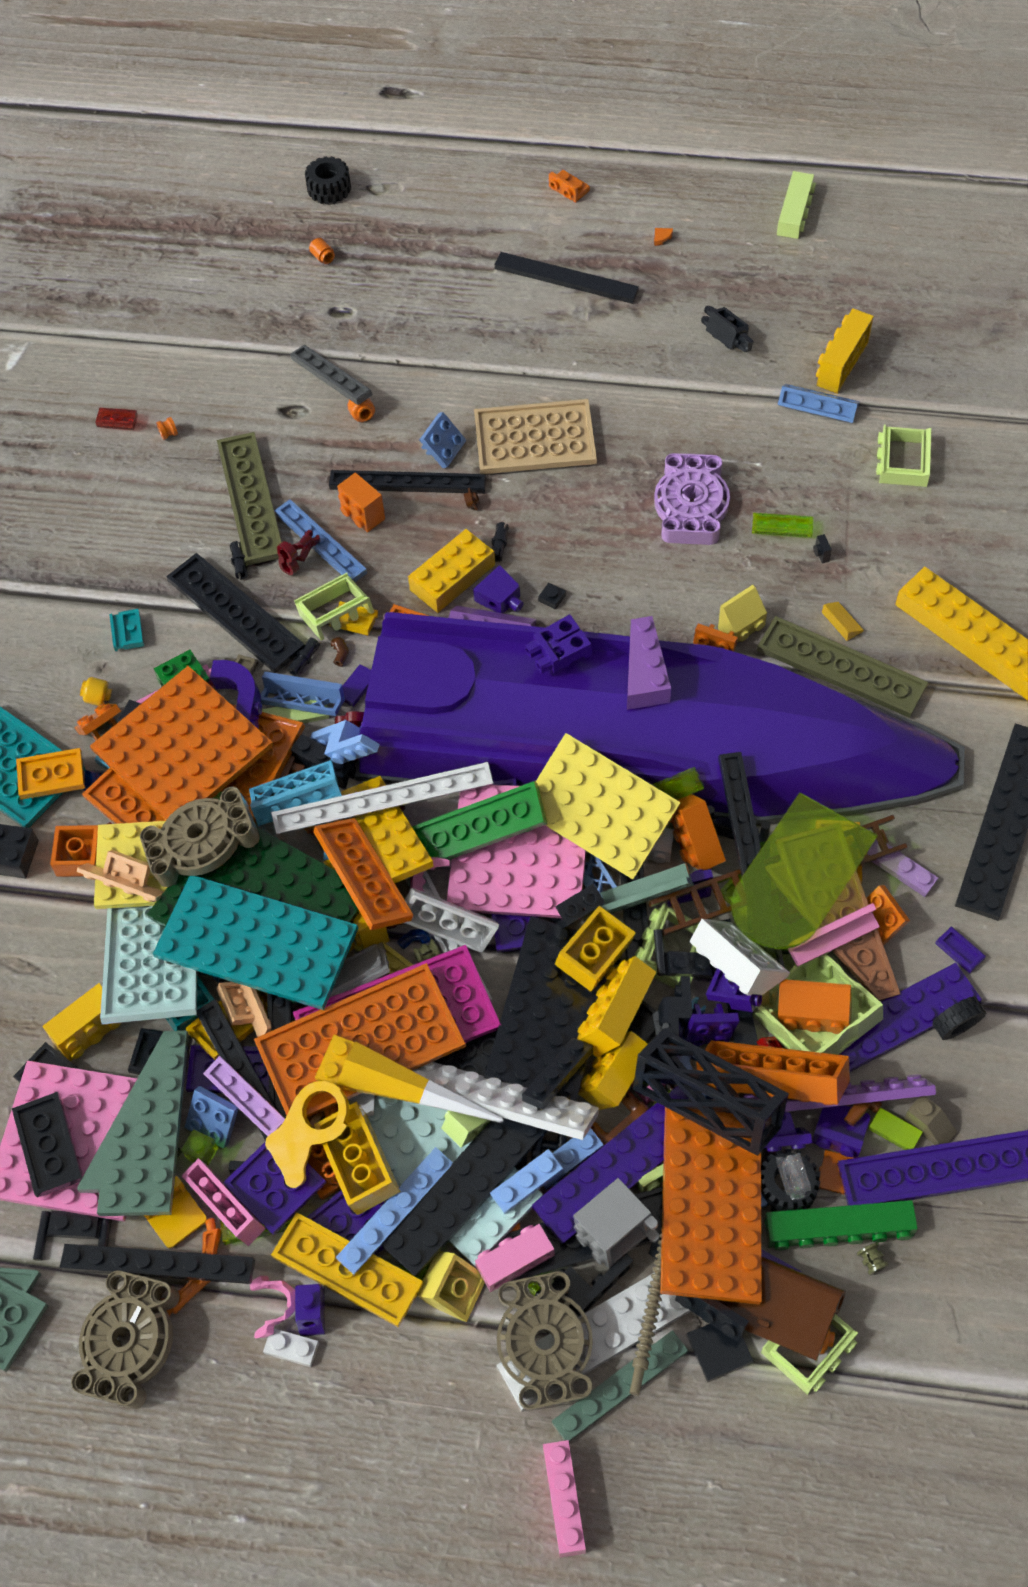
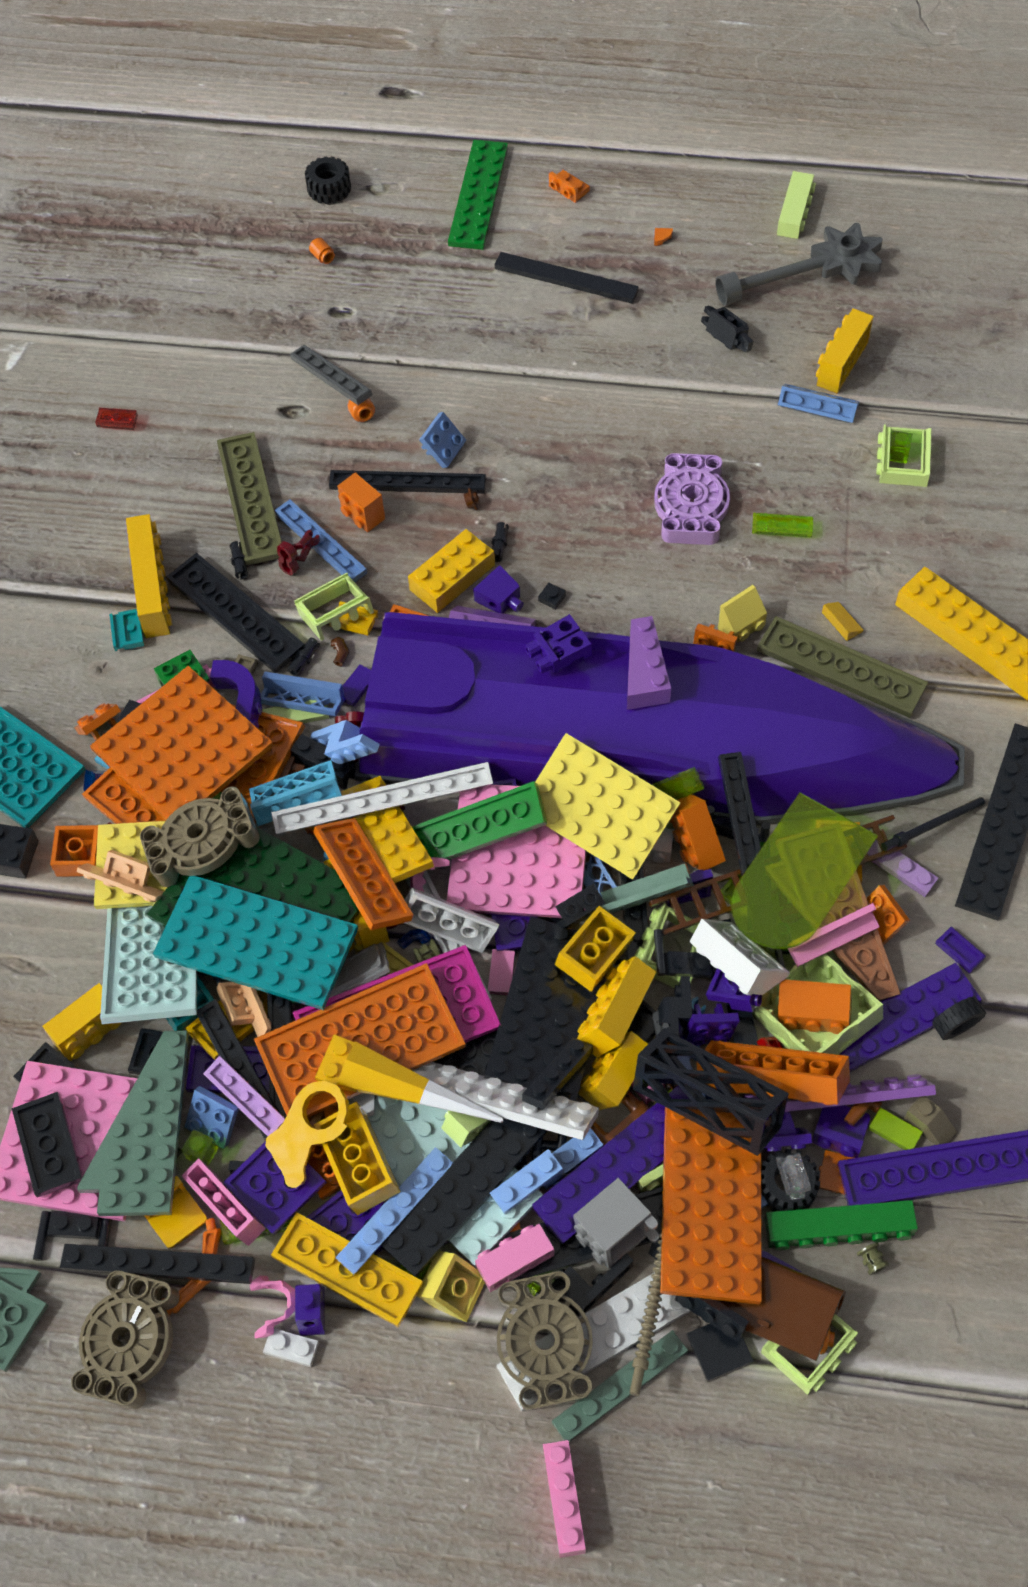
light orange plate [16,748,85,800] -> none
yellow head [80,677,112,706] -> none
orange wheel [156,417,178,440] -> none
tan plate [474,399,597,474] -> none
black plate [813,534,832,564] -> none
none -> yellow brick [126,514,173,639]
none -> green plate [448,140,508,250]
none -> bright pink tile [488,949,515,995]
none -> dark grey piece [715,223,883,306]
none -> black bar [881,797,985,851]
none -> clear neon green brick [889,431,913,464]

